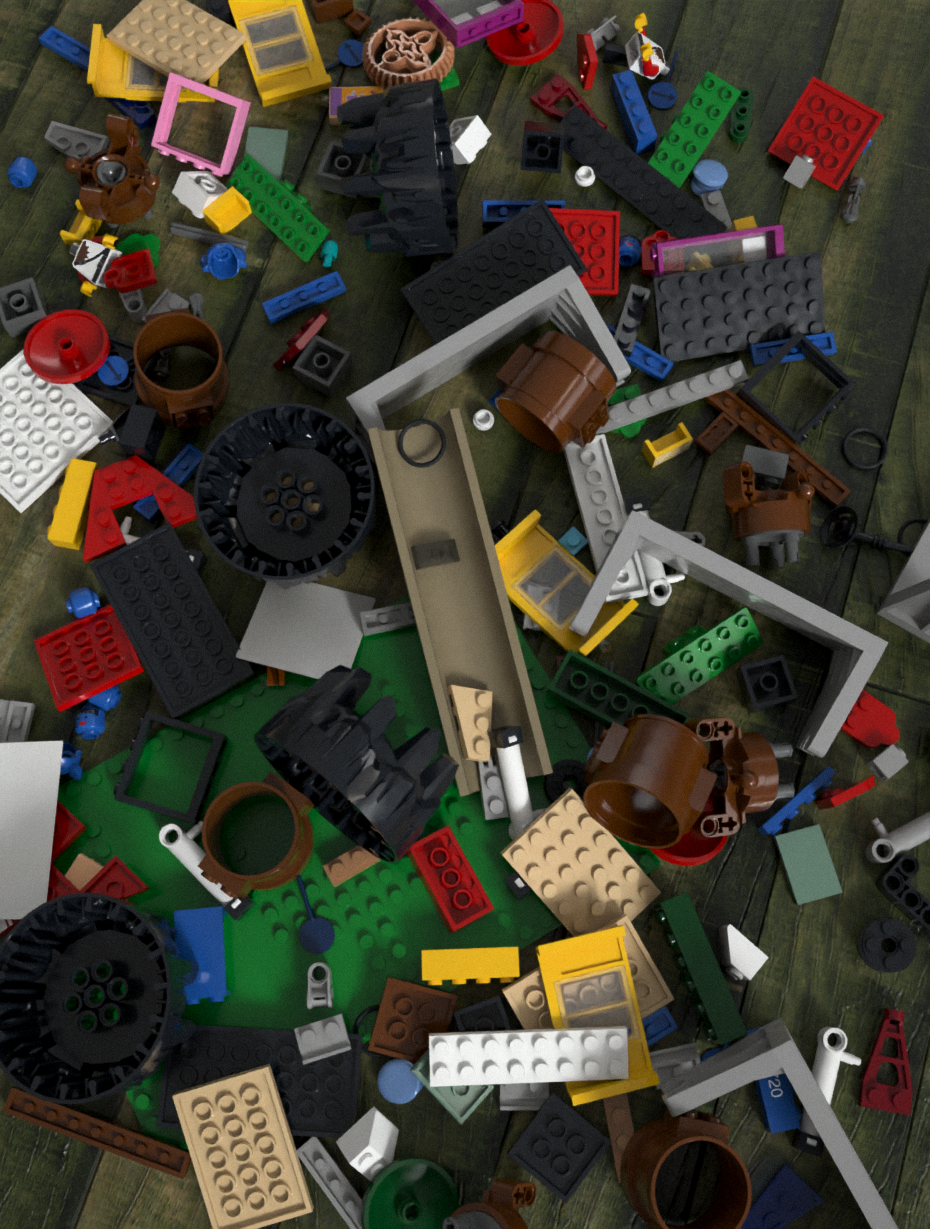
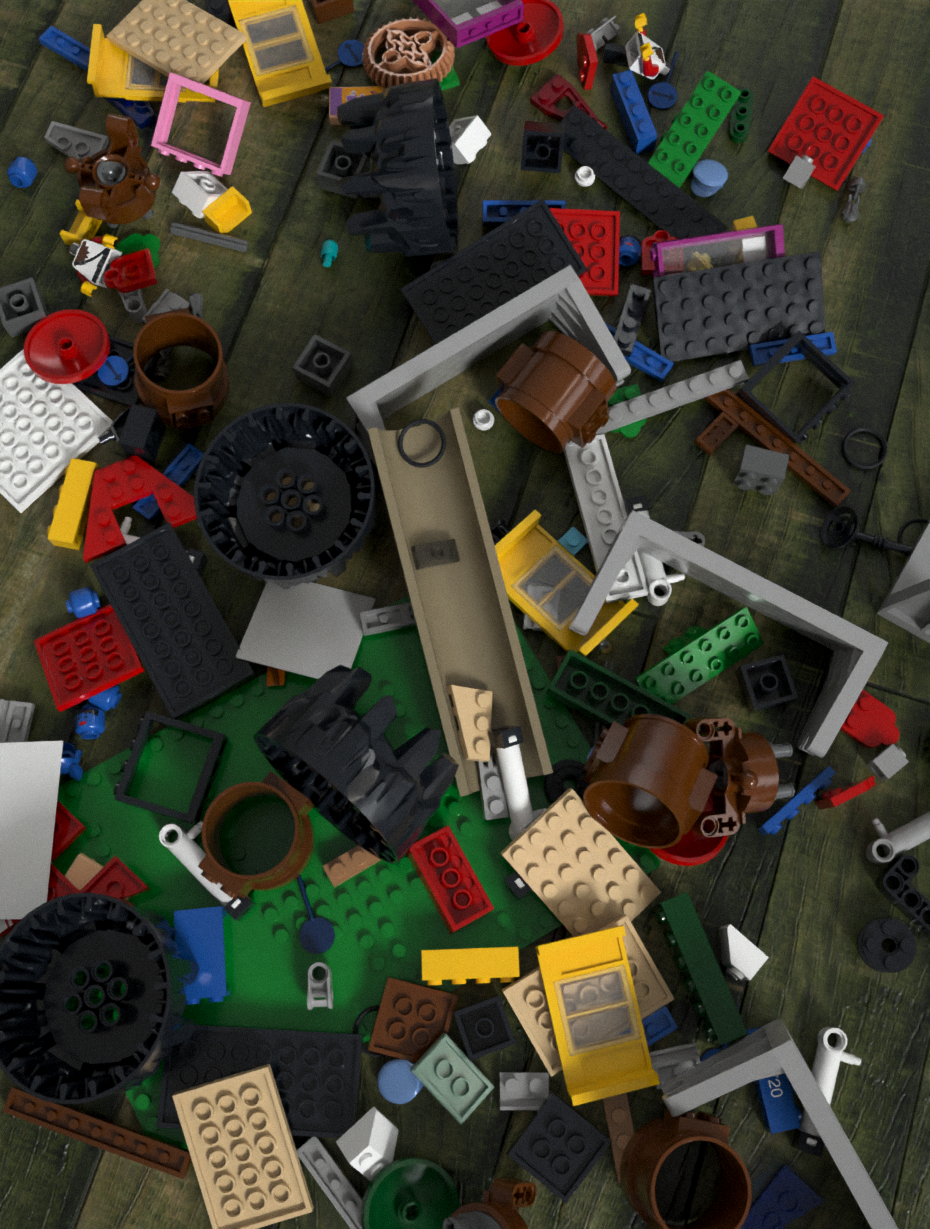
blue hair [200,243,248,280] -> none
green bracket [226,153,330,262] -> none
sand green tile [244,127,289,180] -> none
blue plate [261,271,346,324] -> none
dark red wing [272,307,329,371] -> none
light grey plate [294,1014,352,1065] -> none
reddish brown plate [344,8,372,36] -> none
white plate [429,1026,629,1087] -> none
yellow panel [641,422,693,468] -> none
light grey hinge [699,190,732,244] -> none
reddish brown piece [723,461,815,569] -> none
sand green tile [773,824,843,906] -> none
dark red plate [858,1008,913,1116] -> none

